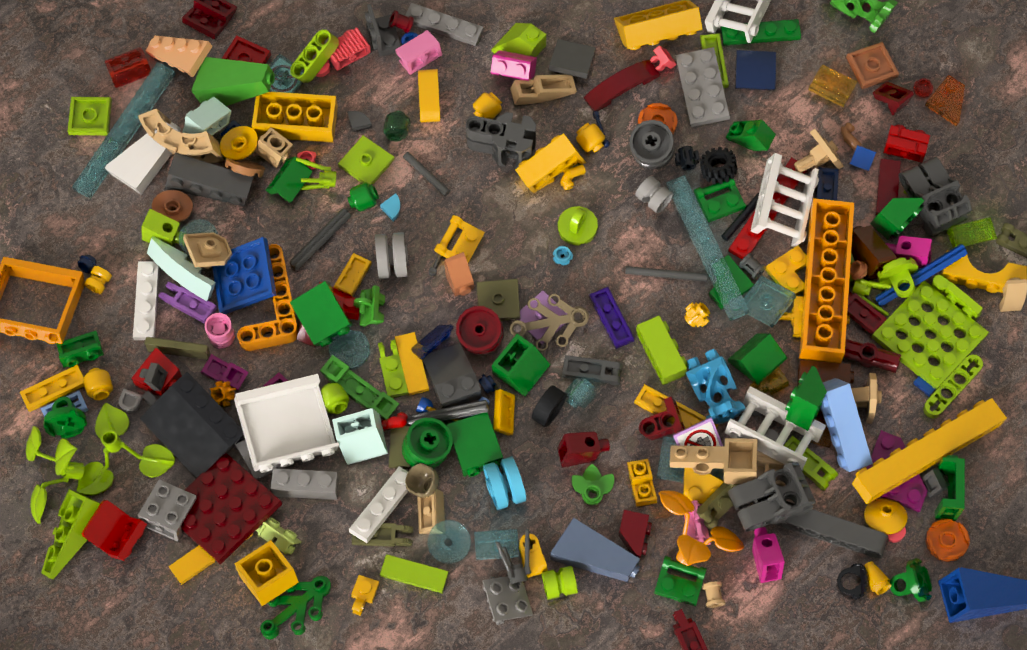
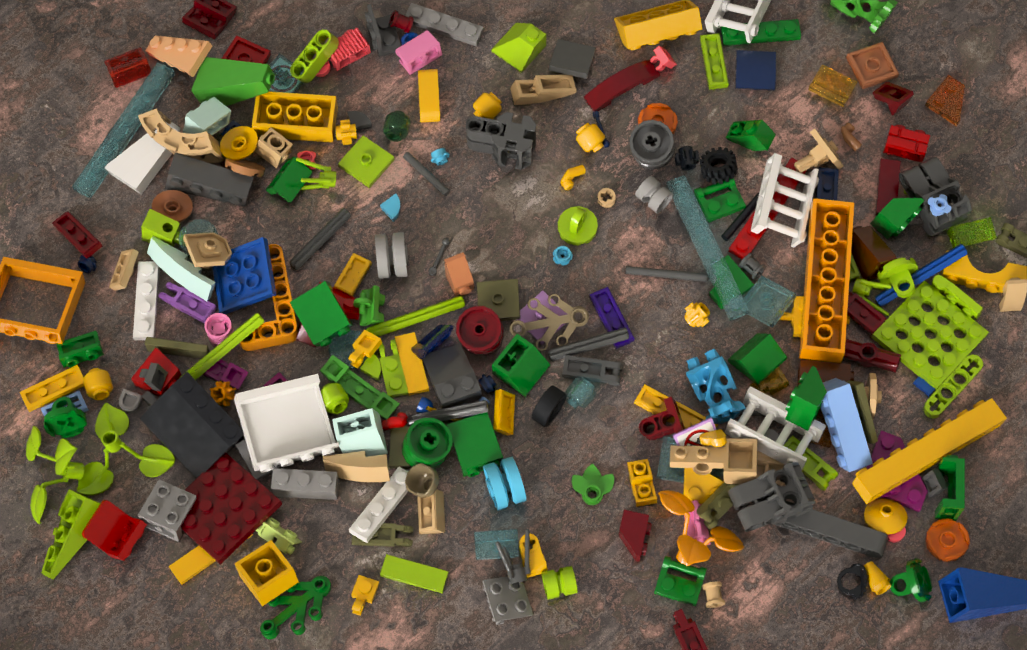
lime plate [67,97,112,136] -> none
yellow wheel [84,266,112,294] -> none
green head [347,182,379,212] -> none
clear light blue dish [428,520,471,564] -> none
yellow plate [434,215,485,263] -> none
brick [491,50,537,81] -> none
yellow wedge [515,133,586,193] -> none
sand blue slope [550,518,641,582] -> none
dark red torso [557,431,610,468] -> none
lime brick [636,316,688,385] -> none
light grey plate [675,47,730,127] -> none
dark pink torso [752,527,785,583] -> none
yellow plate [765,245,807,300] -> none
blue tile [850,145,876,171] -> none
nougat plate [850,260,868,280] -> none
dark pink torso [886,236,932,270] -> none
clear red plate [913,78,933,98] -> none
none -> dark red tile [52,211,103,259]
none -> tan plate [109,249,139,291]
none -> lime axle [179,313,264,380]
none -> tan slope [323,451,390,482]
none -> yellow gear [335,119,357,145]
none -> yellow plate [348,329,382,369]
none -> lime tile [360,354,381,381]
none -> lime axle [366,296,465,337]
none -> medium azure plate [431,148,450,165]
none -> dark grey axle [548,328,629,361]
none -> tan bush [598,188,616,208]
none -> yellow tile [699,429,727,447]
none -> olive tile [847,380,878,444]
none -> light blue plate [928,194,951,216]

